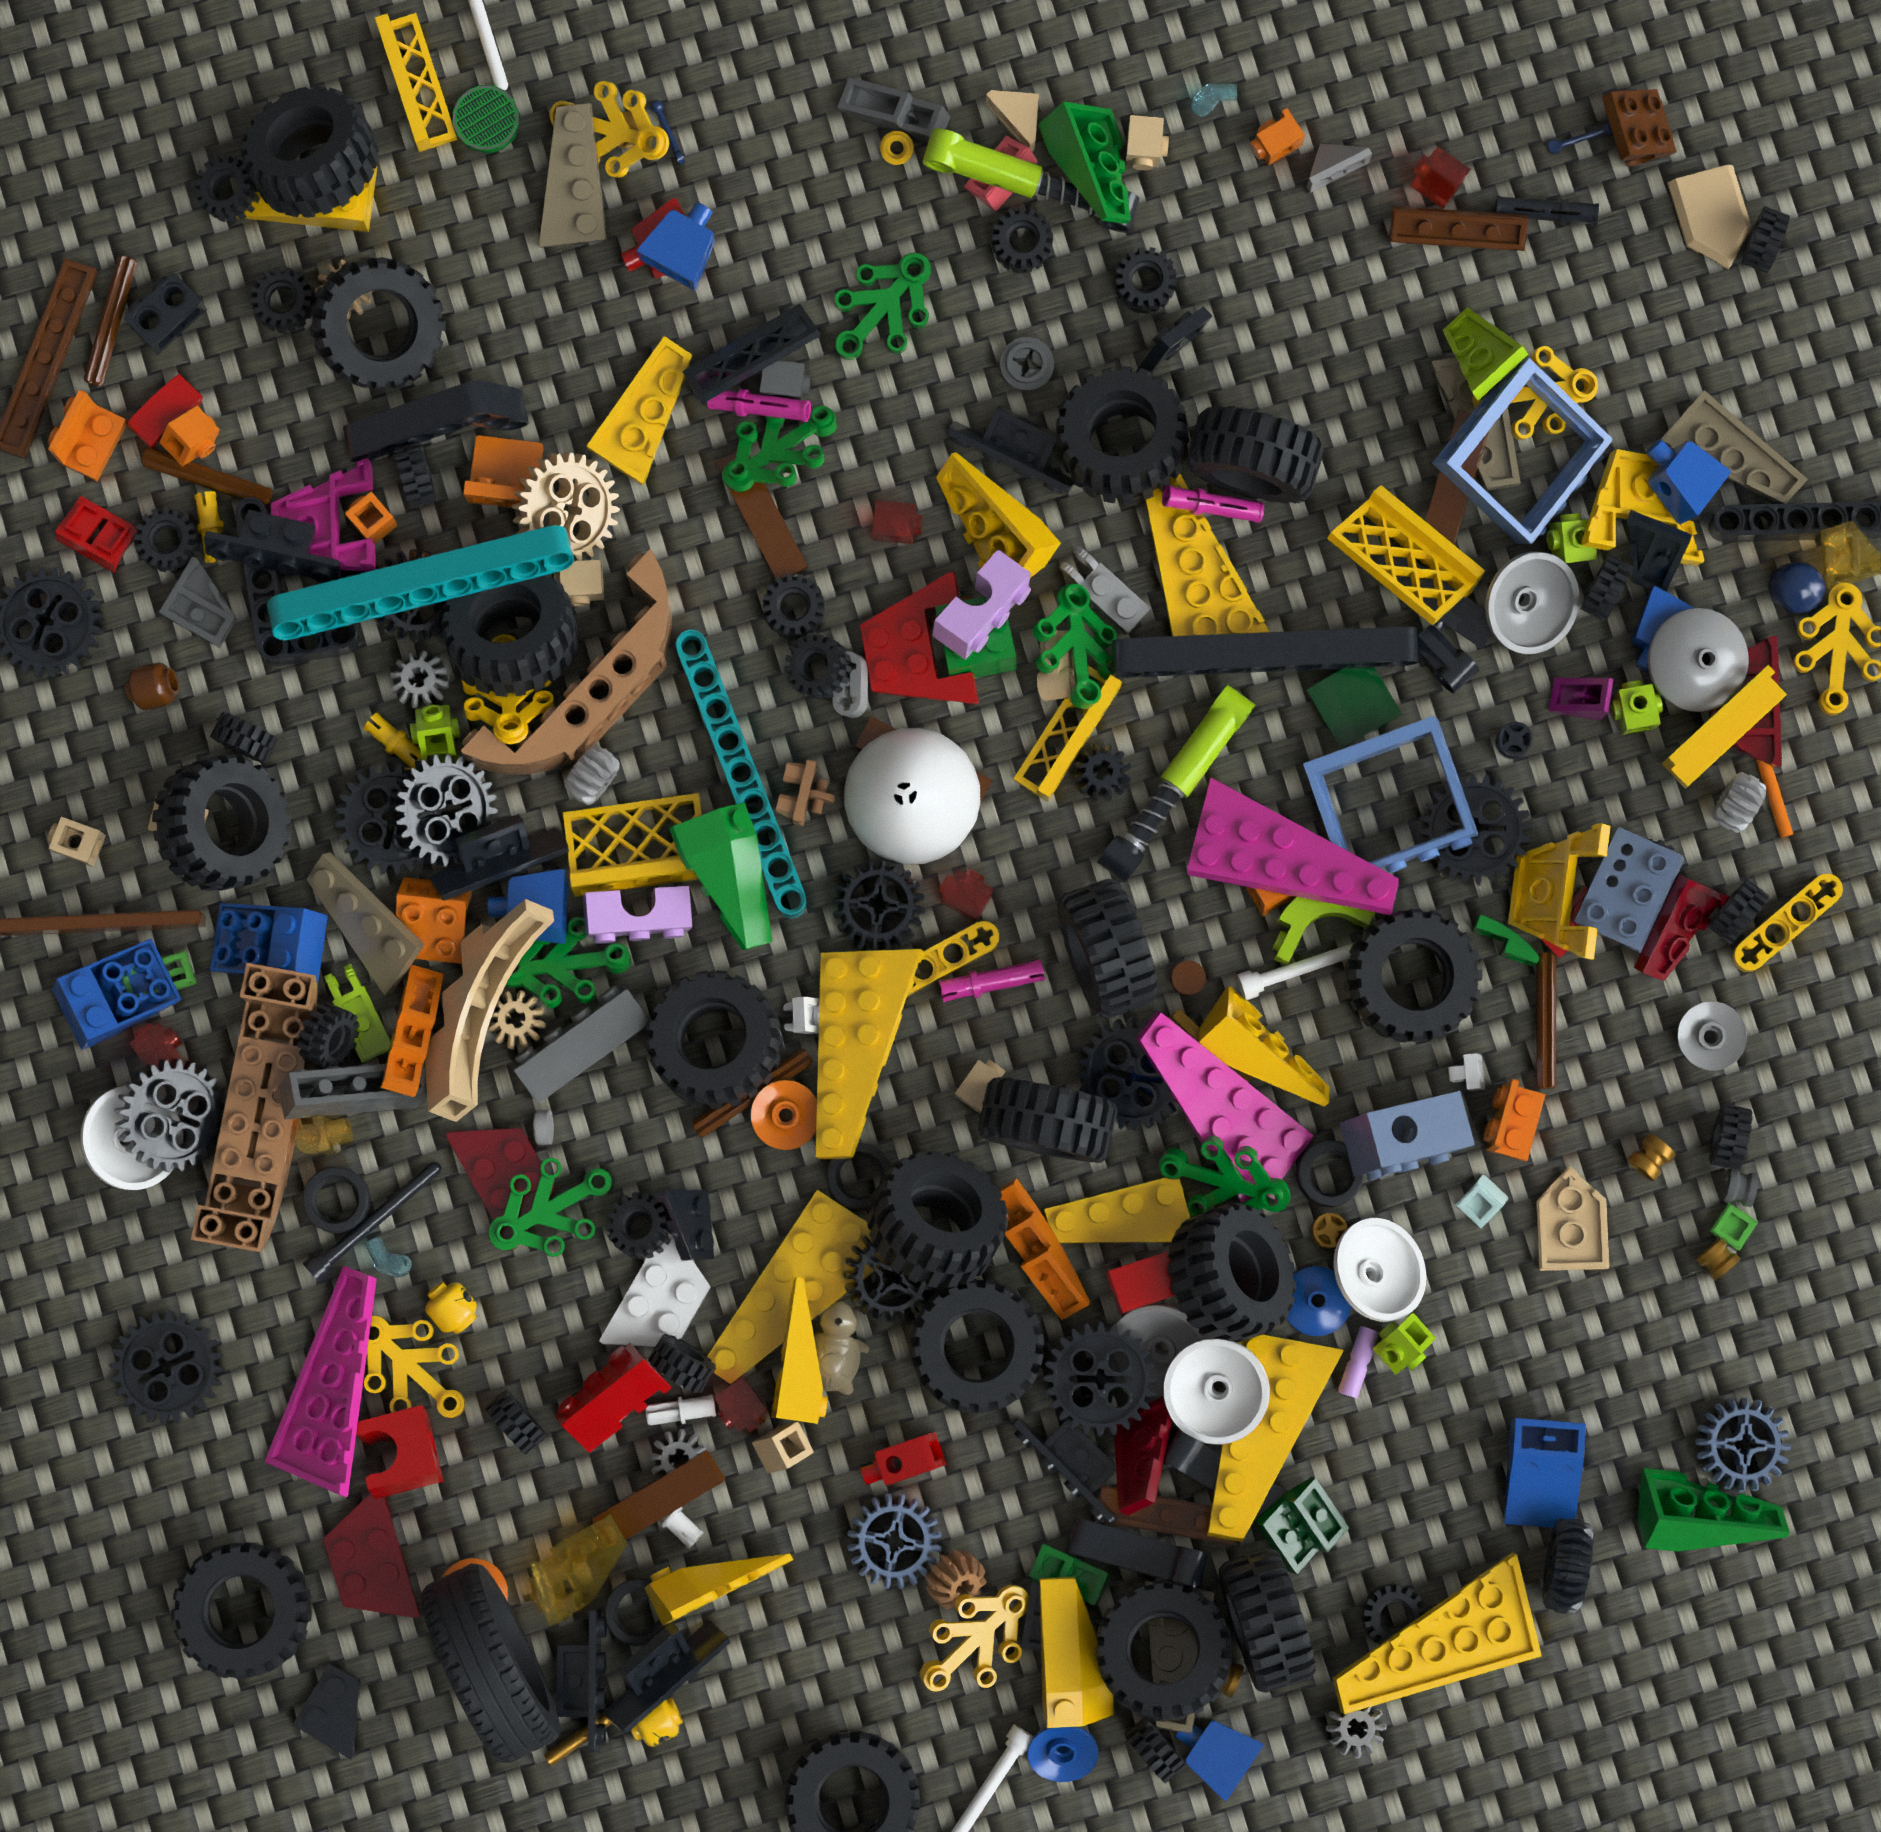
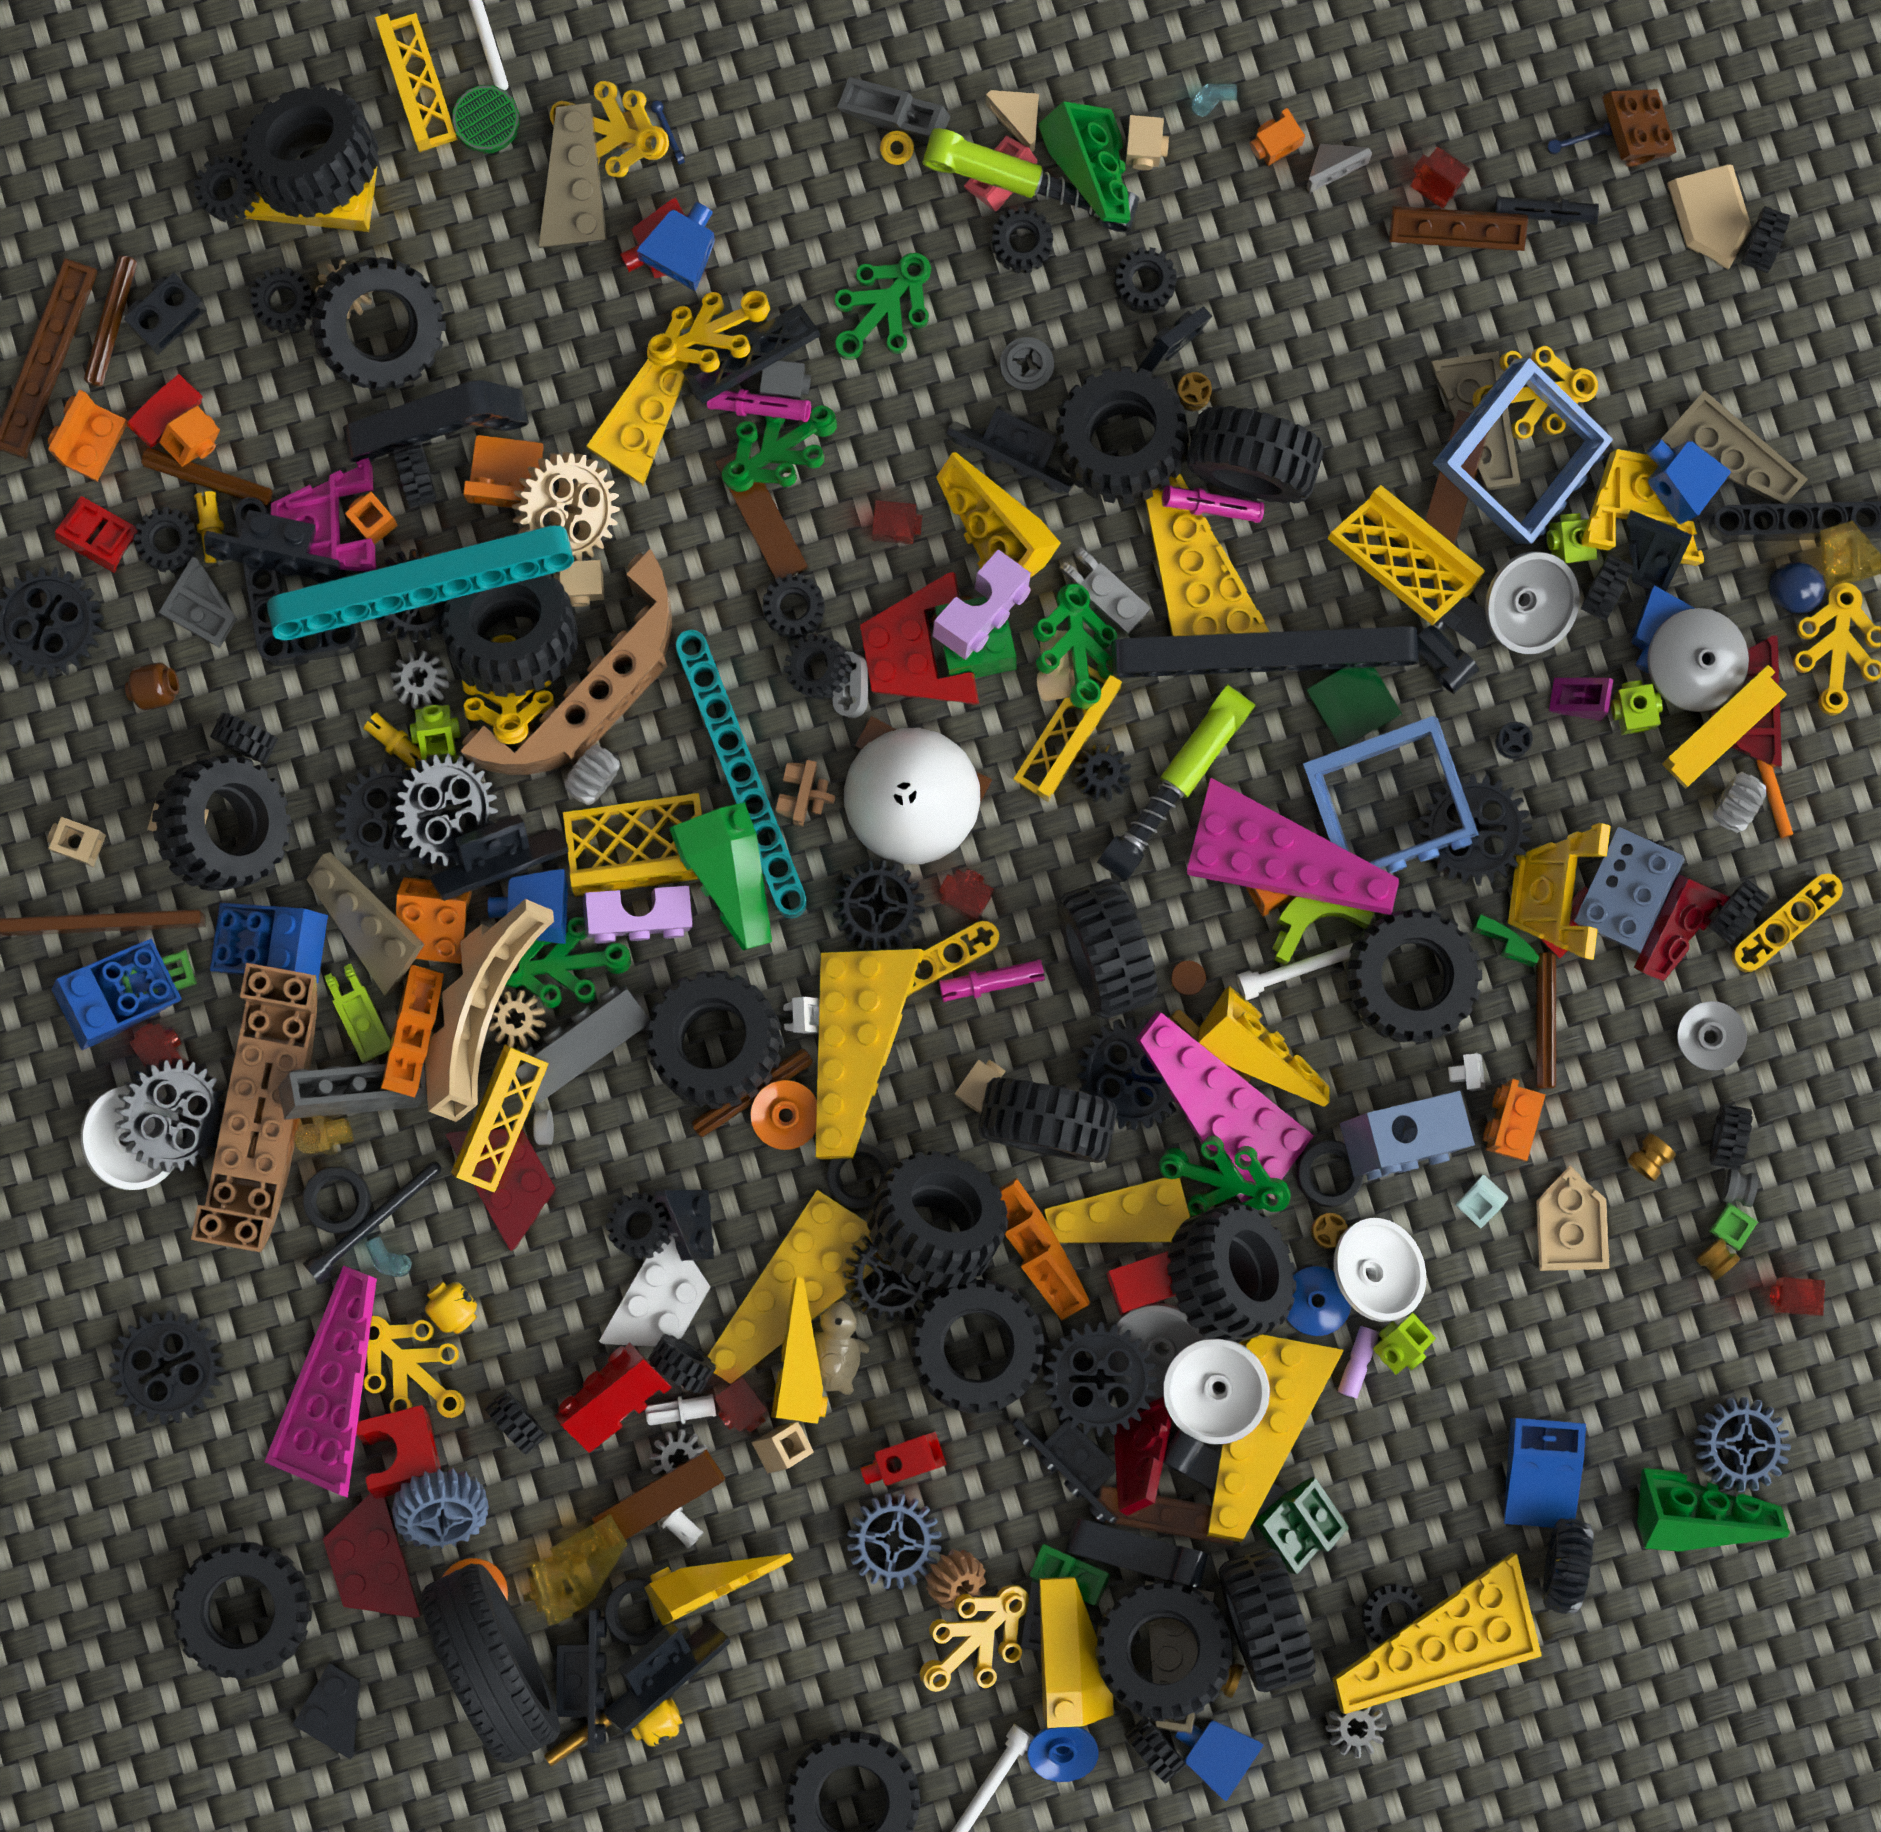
black tyre [298,1003,360,1069] -> none
green plant [488,1158,612,1257] -> none
lime wing [1443,307,1528,400] -> none
none -> sand blue gear [392,1468,489,1549]
none -> yellow fence [451,1044,549,1193]
none -> yellow plant [647,291,770,372]
none -> pearl gold wheel [1177,372,1212,412]
none -> clear red brick [1770,1277,1825,1317]

